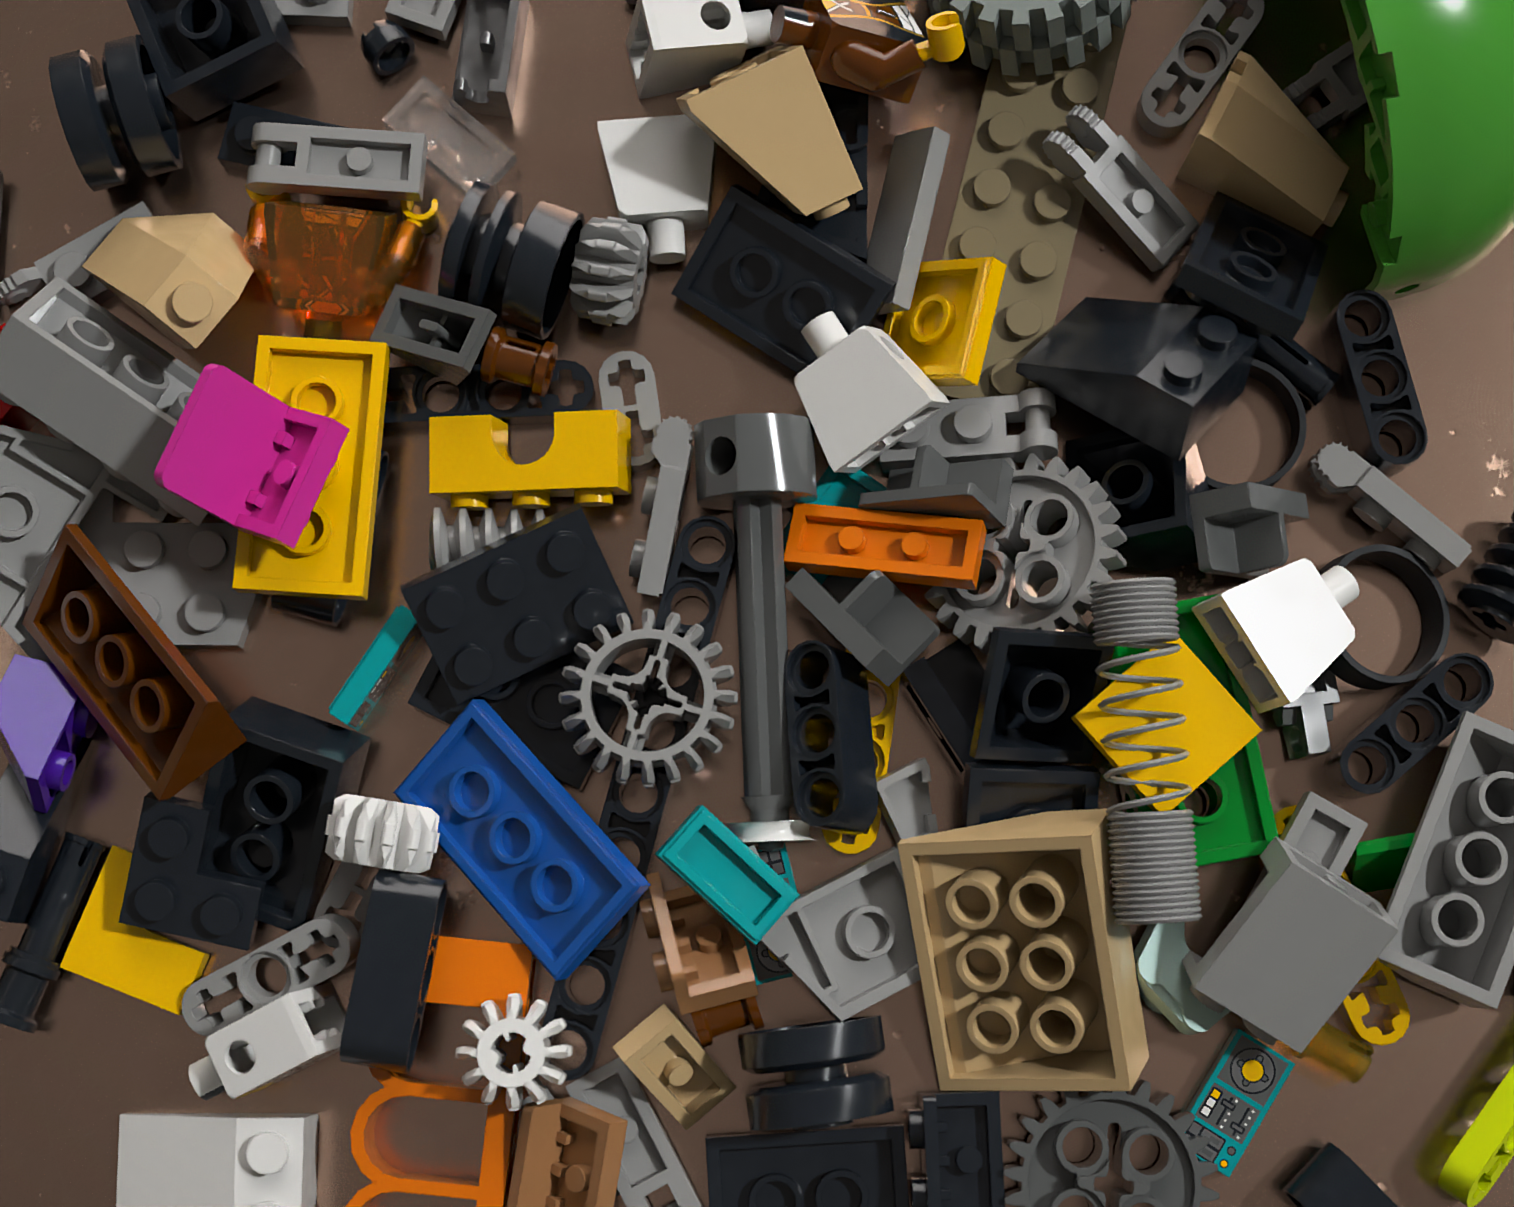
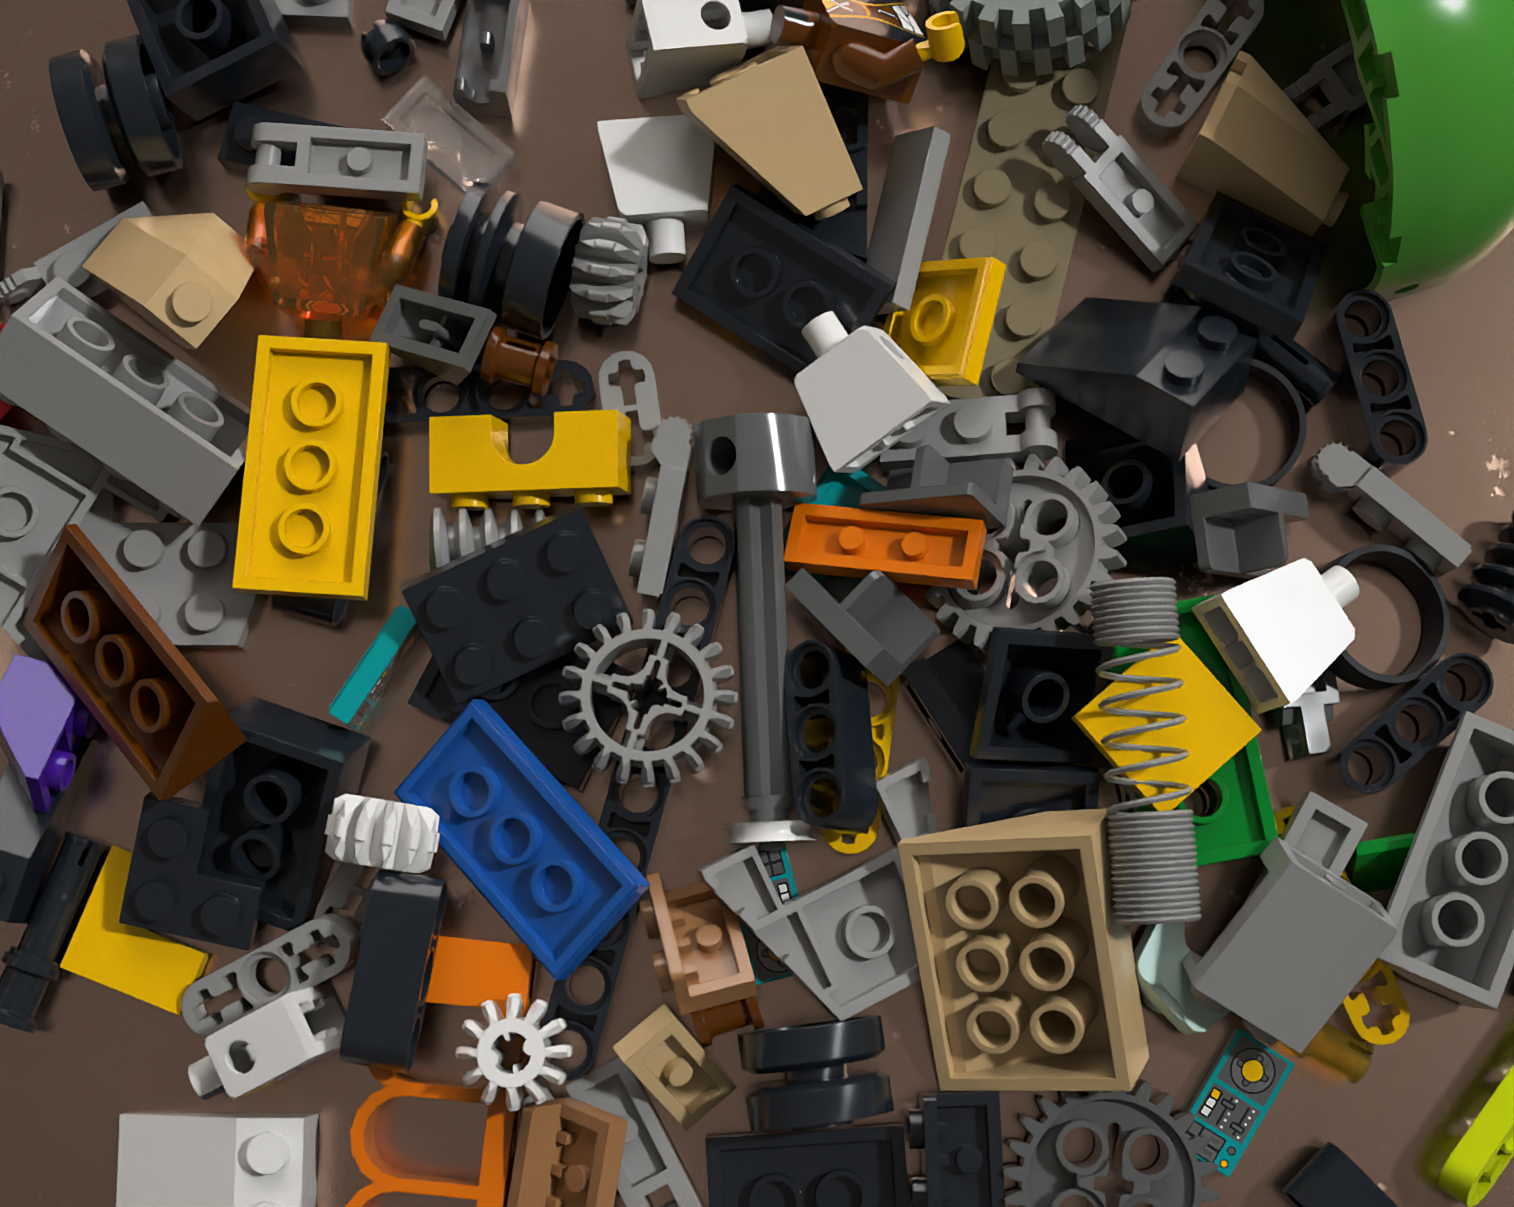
dark pink bracket [154,363,350,549] -> none
teal tile [654,805,800,945] -> none

